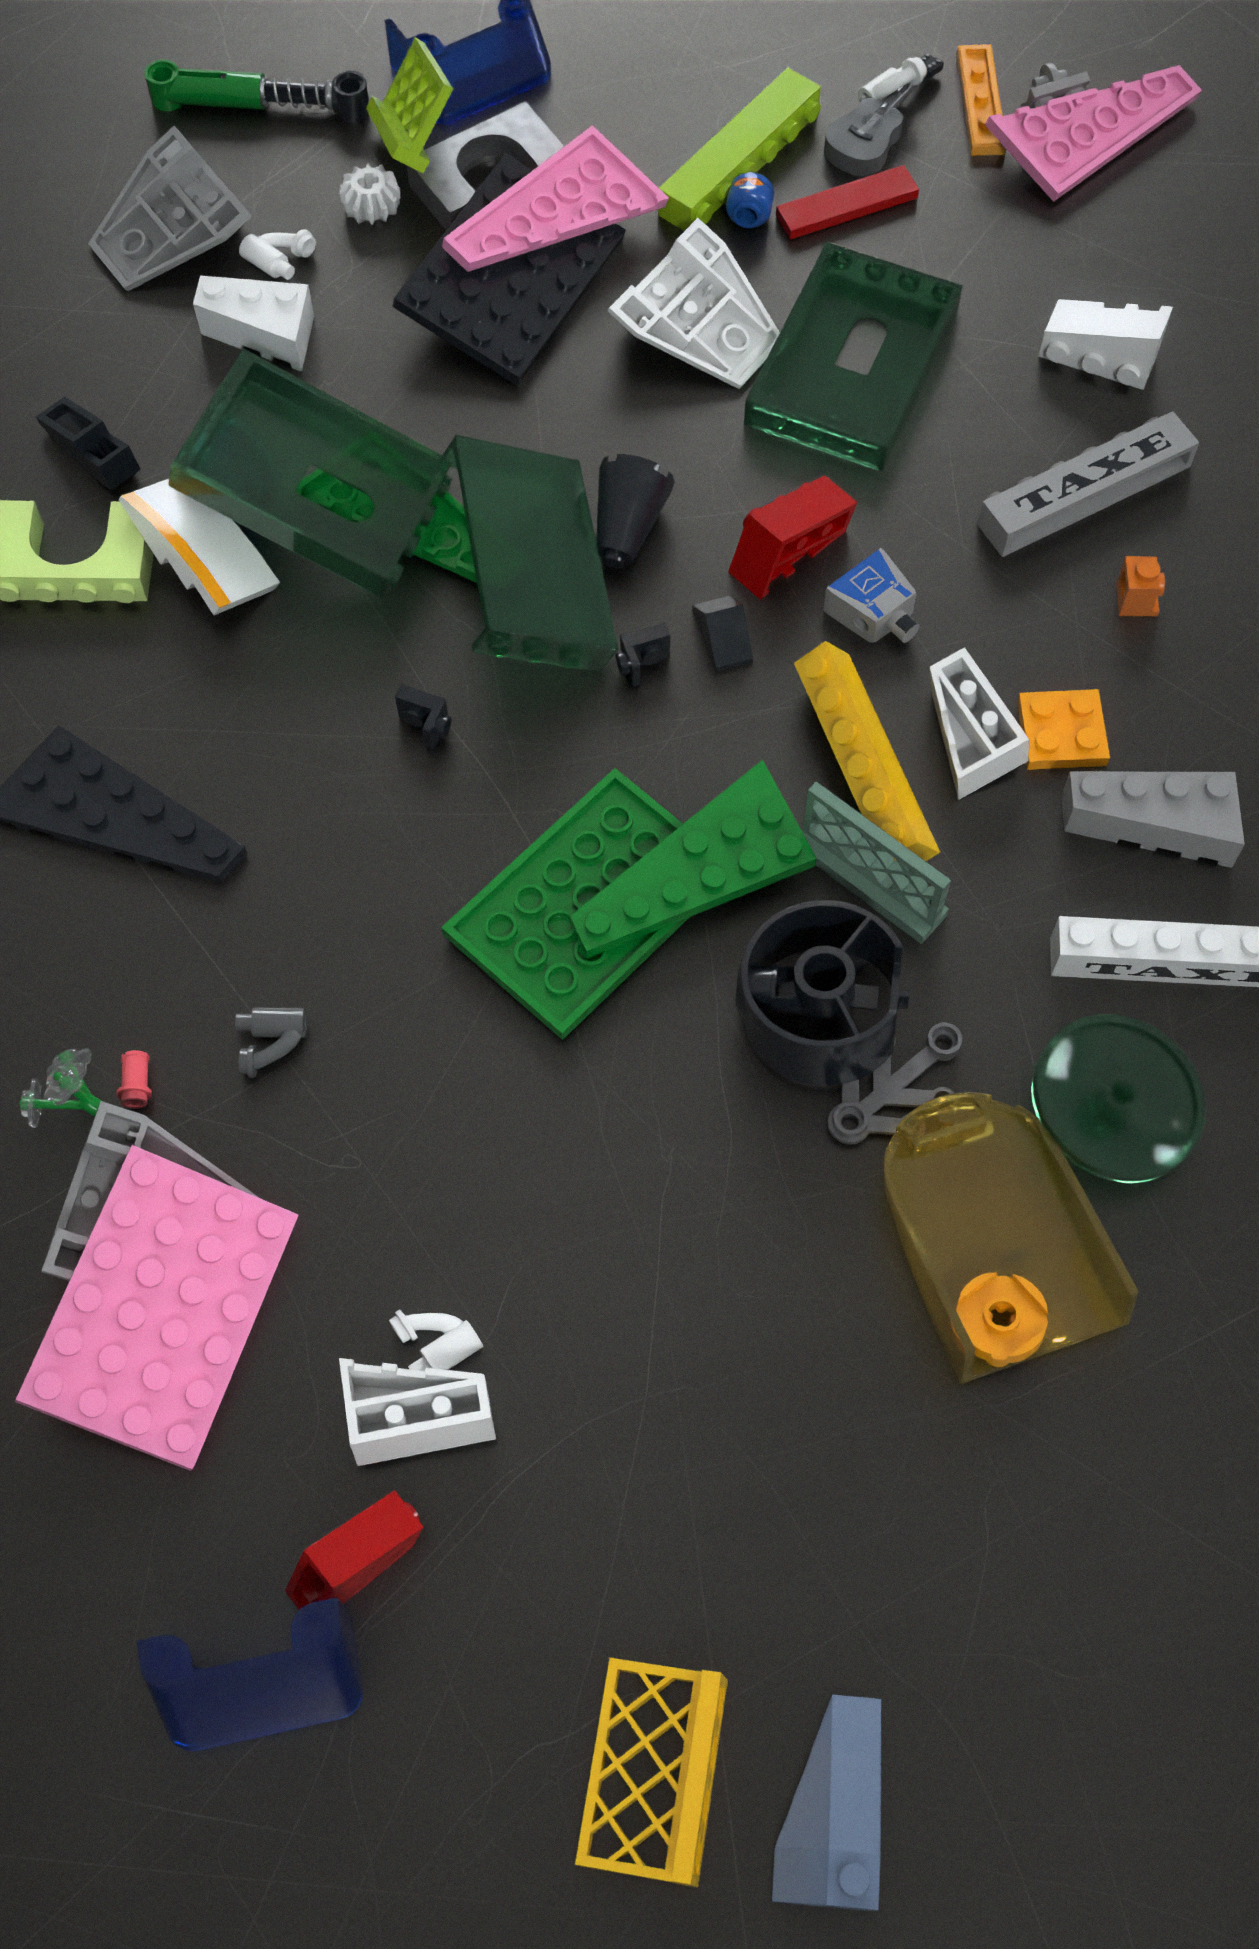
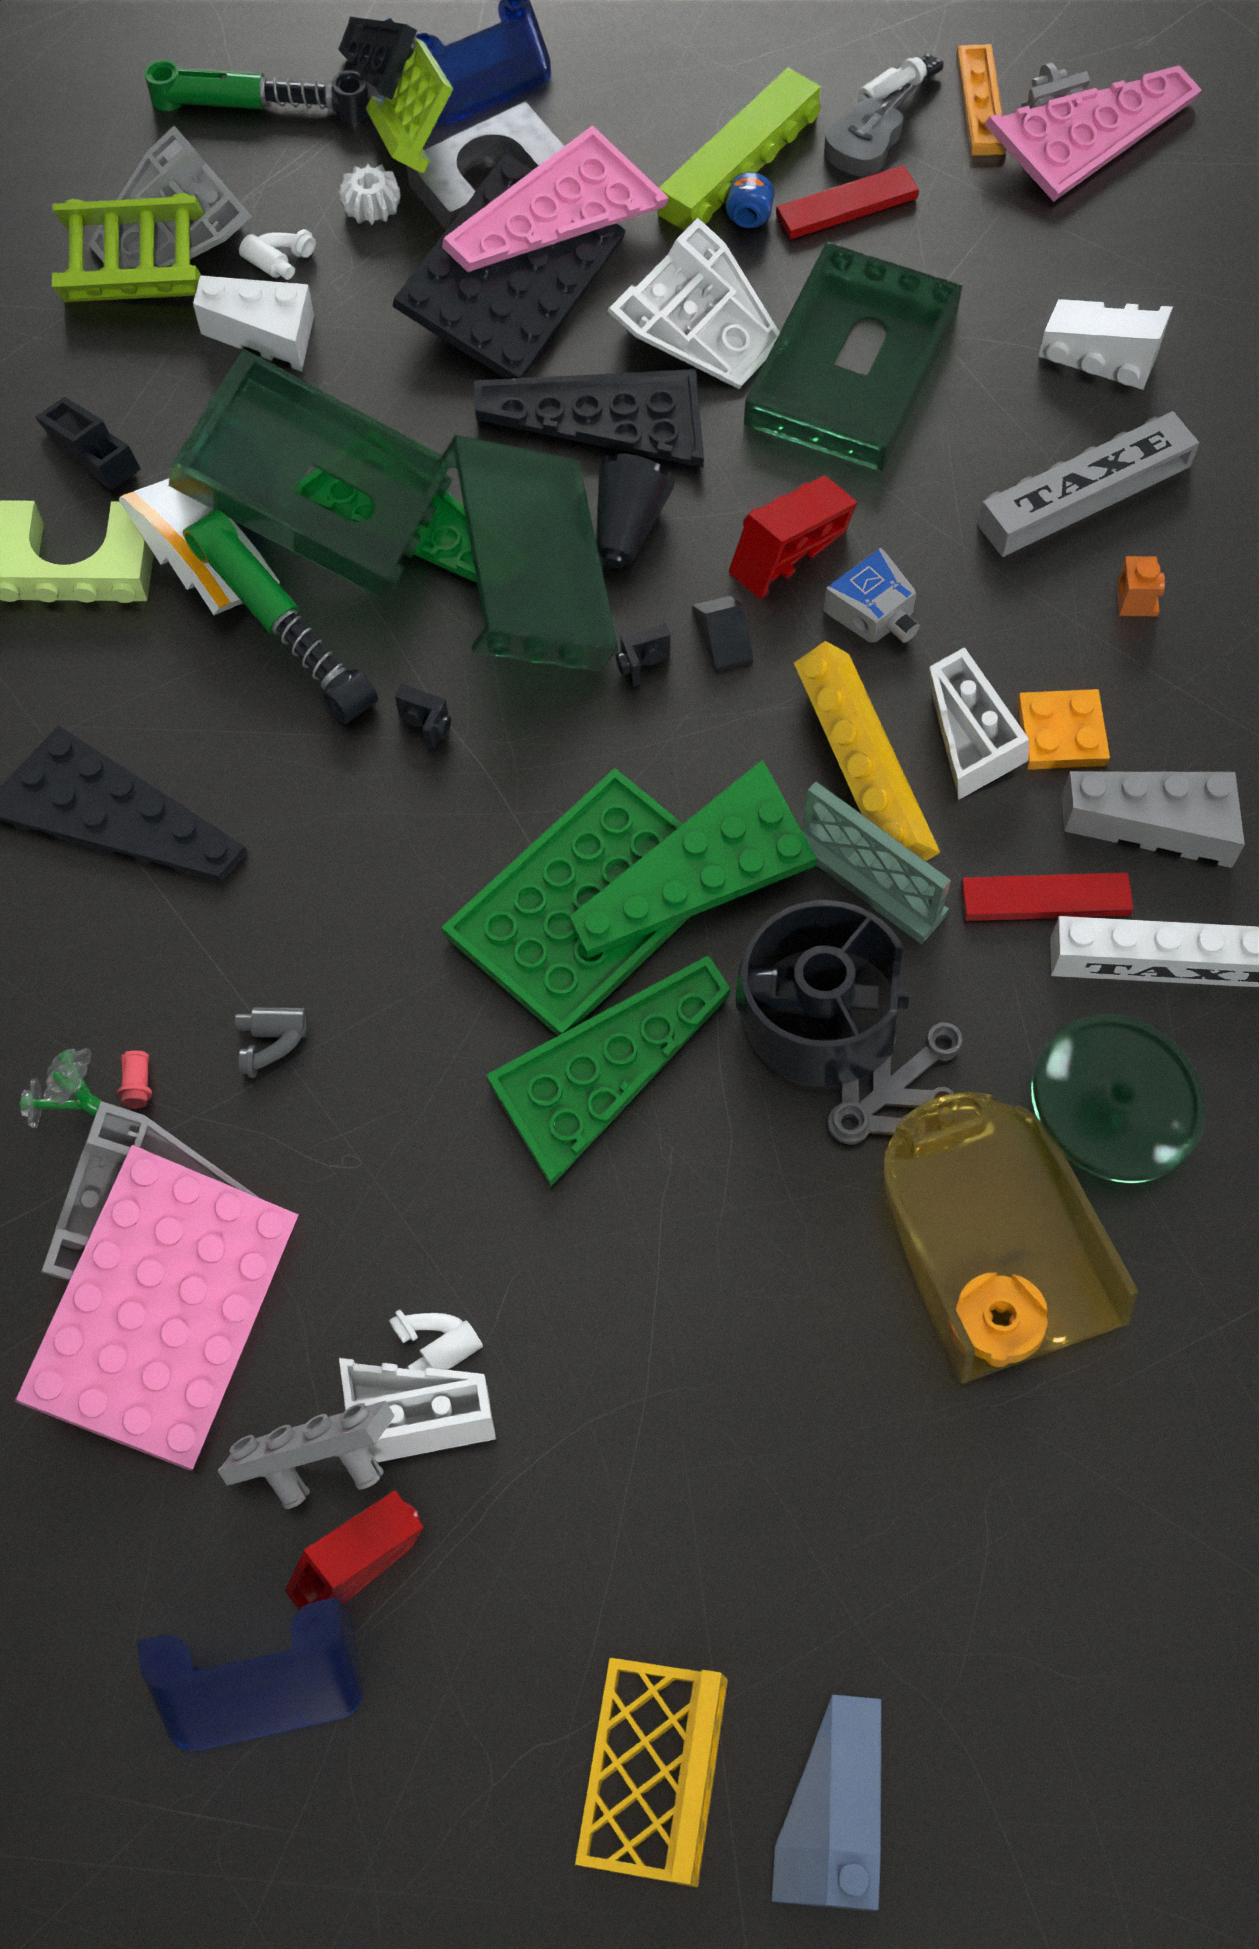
none -> lime fence [52,193,205,302]
none -> piece [183,508,378,724]
none -> light grey plate [218,1400,395,1509]
none -> black wing [338,17,417,100]
none -> black wing [474,369,704,468]
none -> green wing [486,955,731,1187]
none -> red tile [961,872,1133,921]

